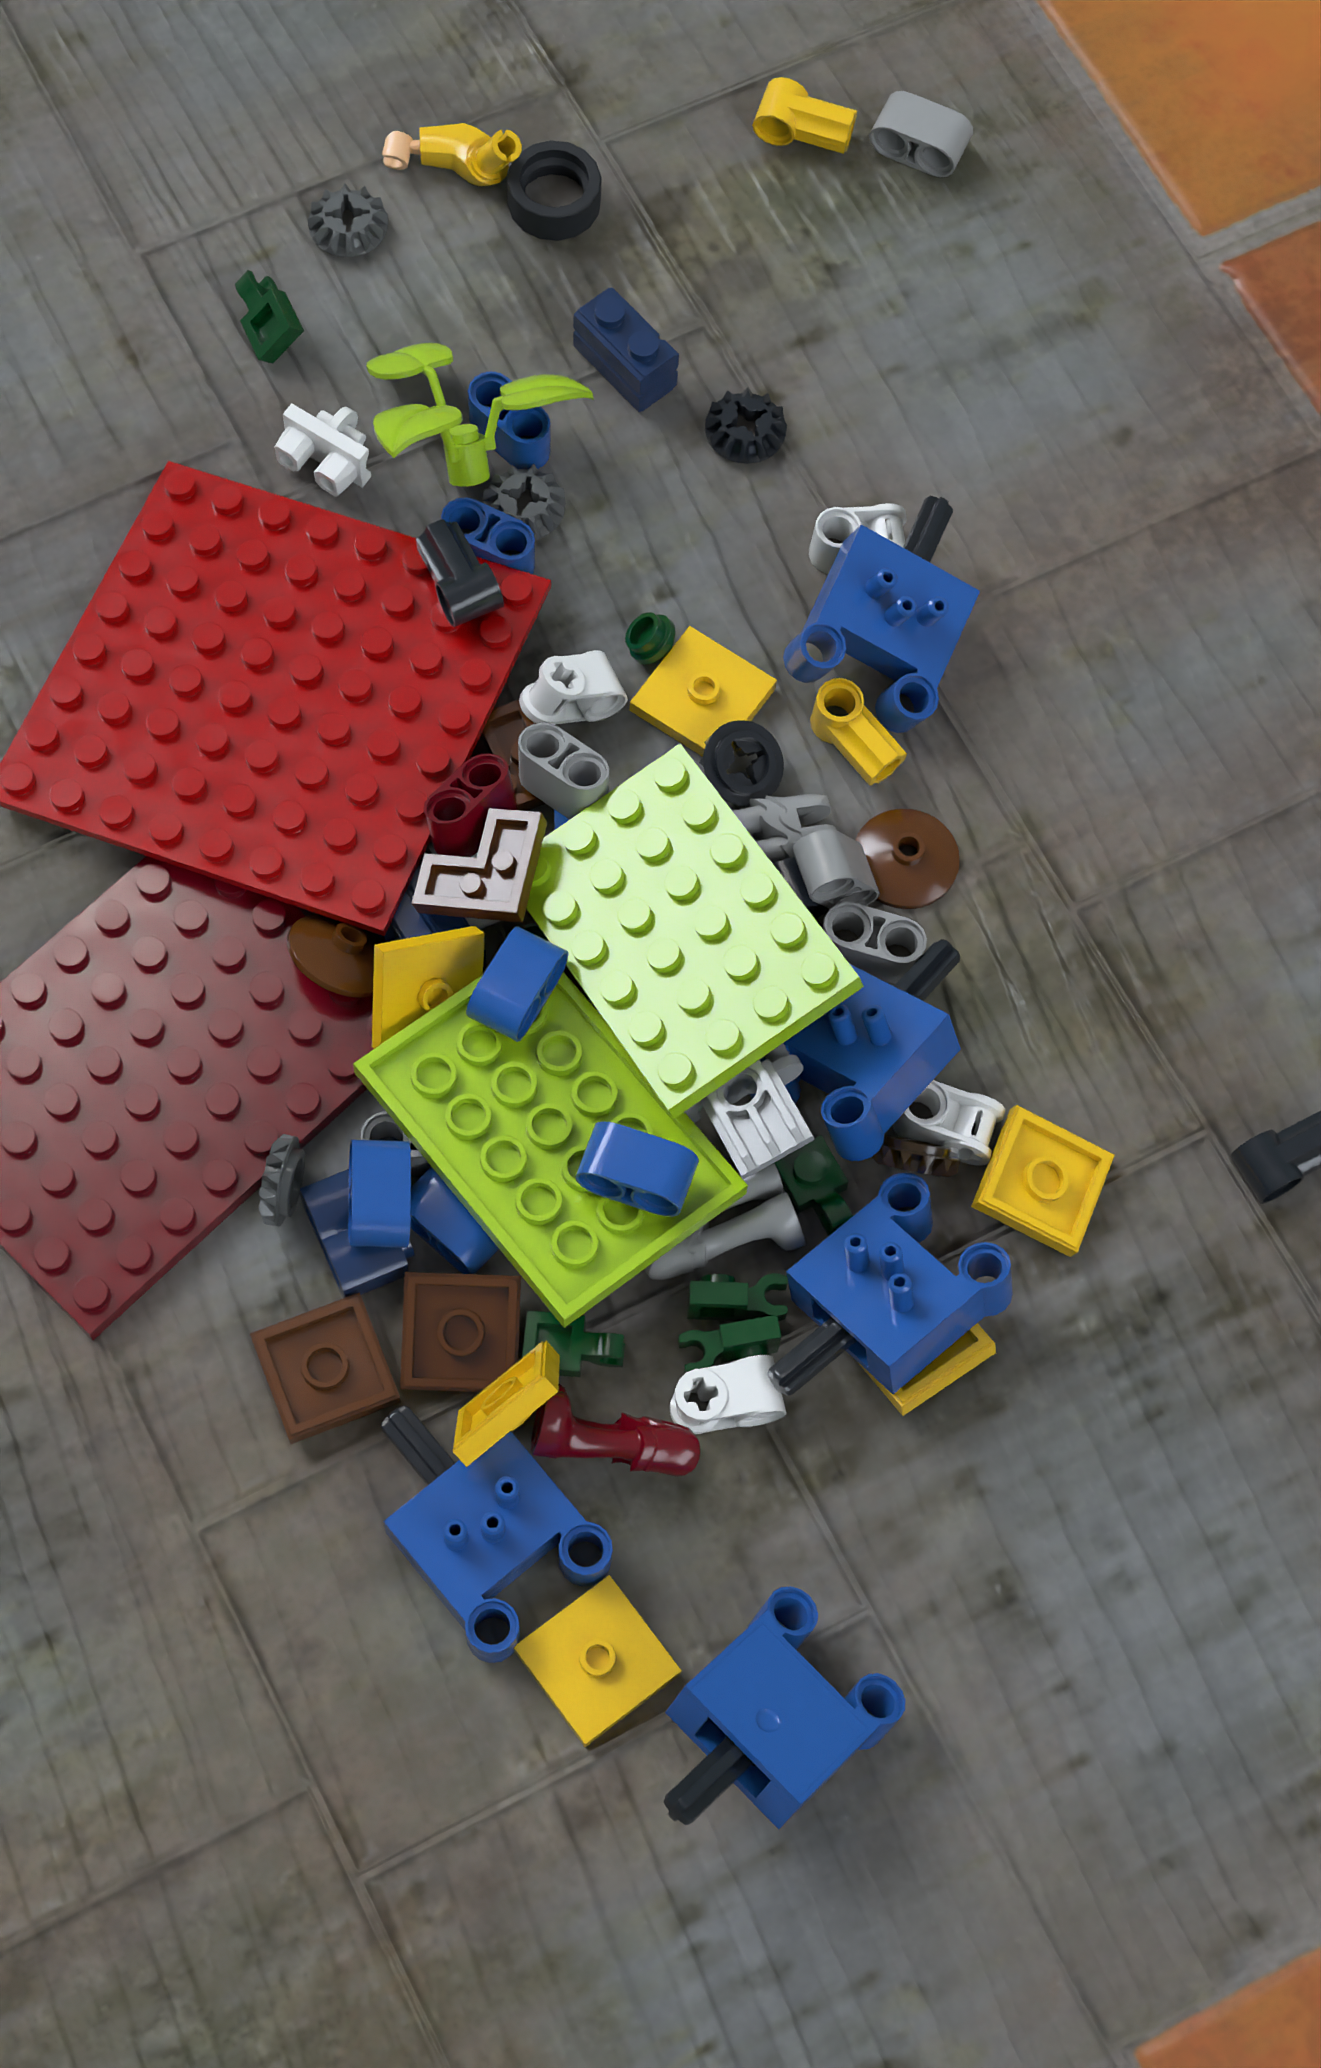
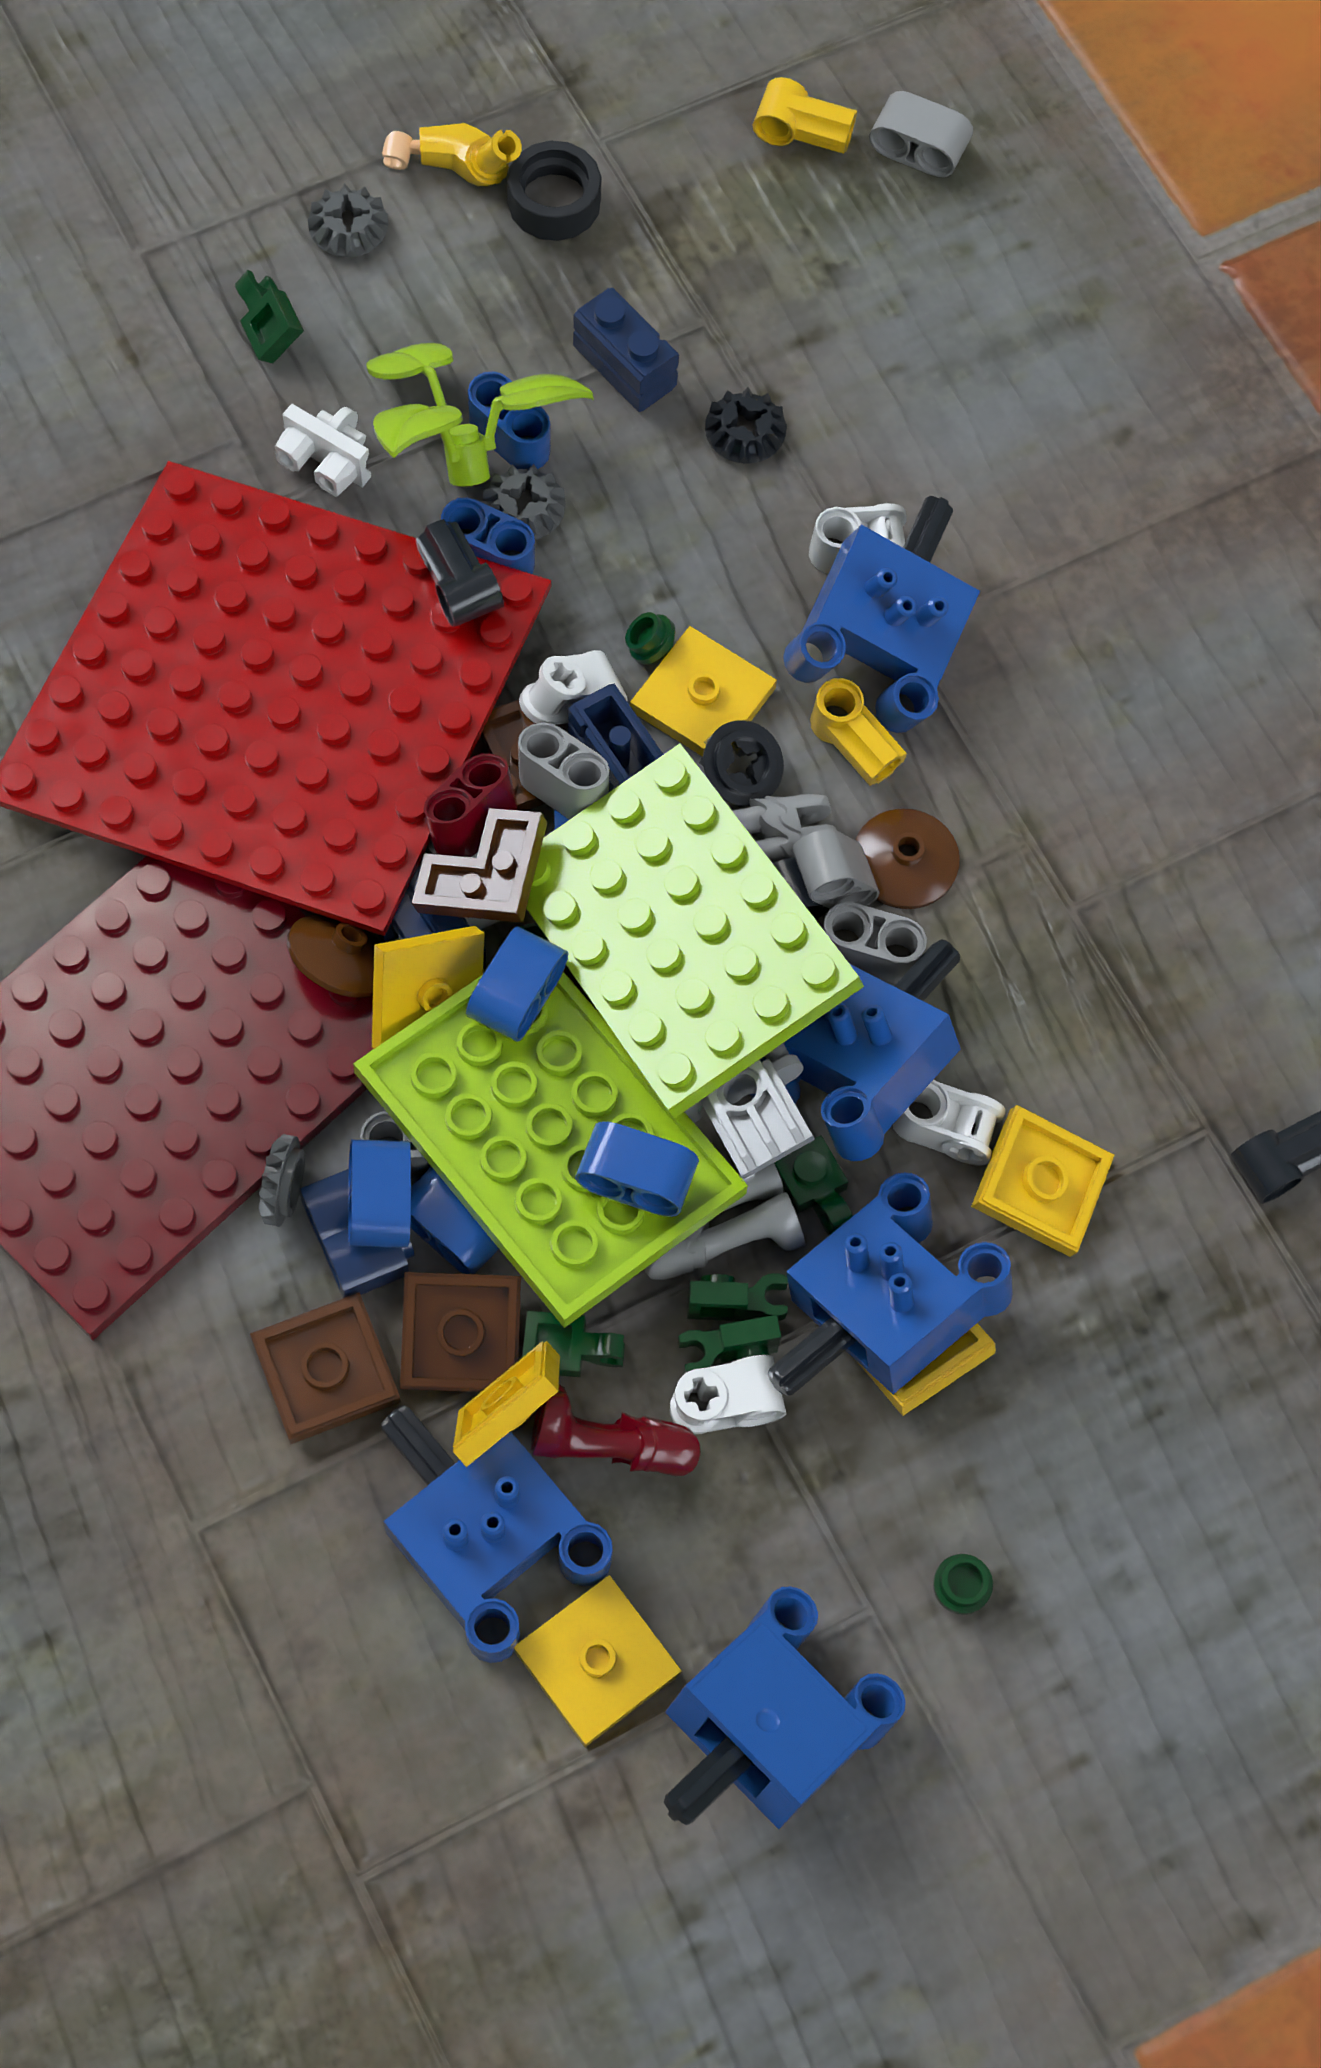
dark brown gear [872,1135,961,1177] -> none
none -> dark blue brick [568,683,664,792]
none -> dark green plate [933,1554,993,1615]

